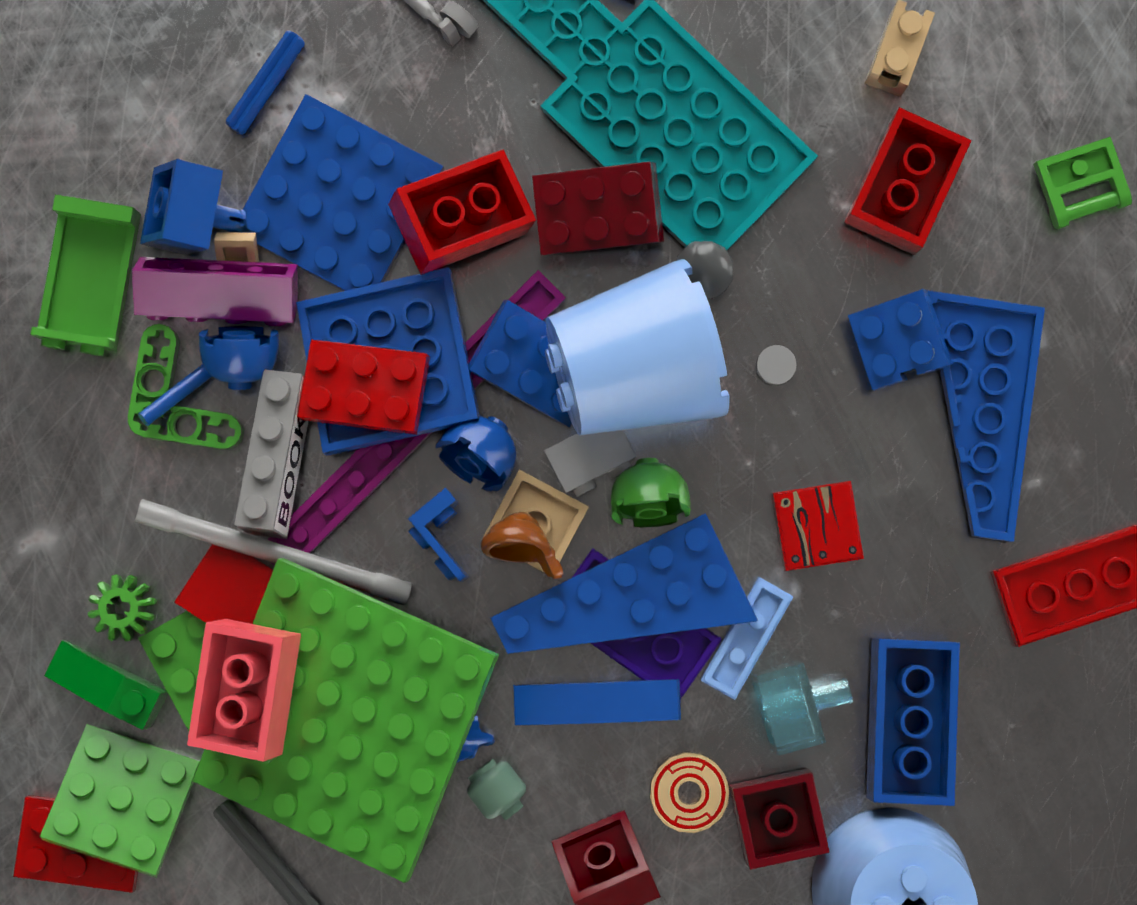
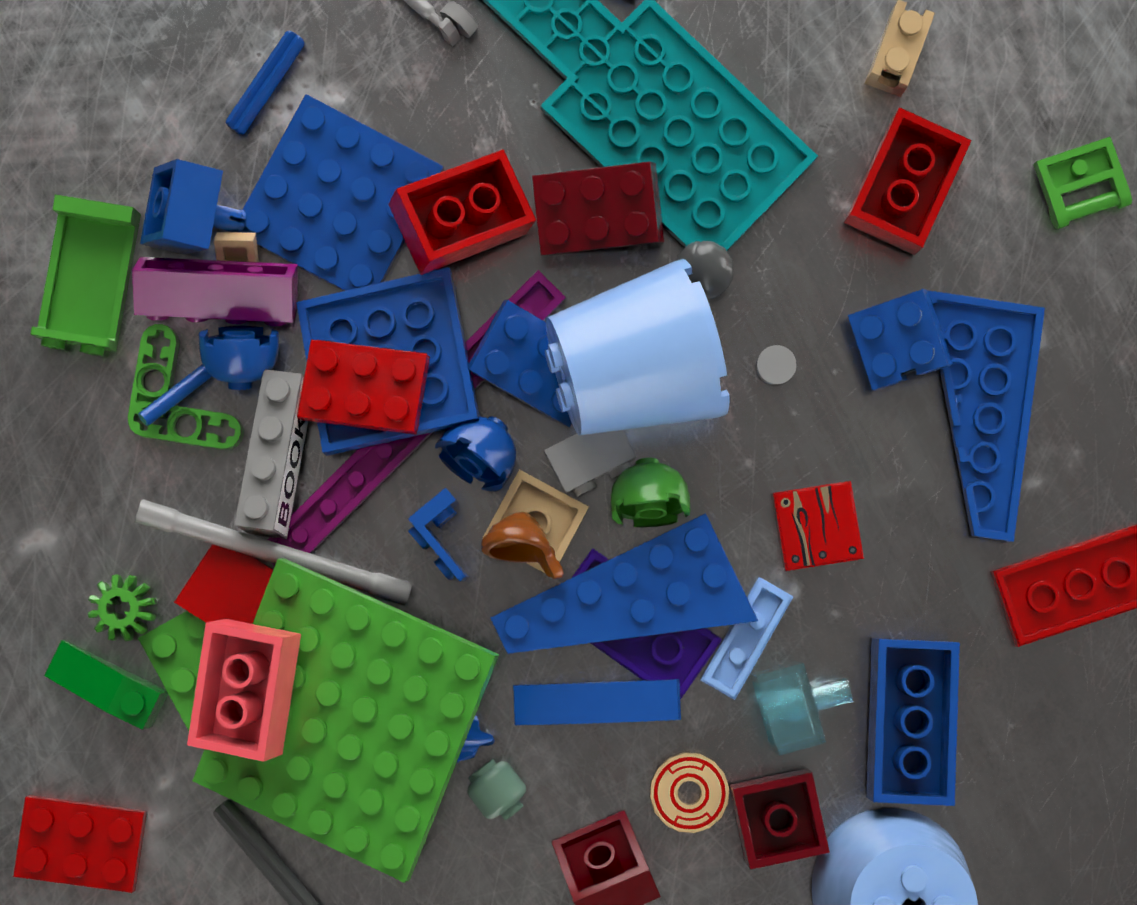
bright green plate [40,724,200,878] -> none

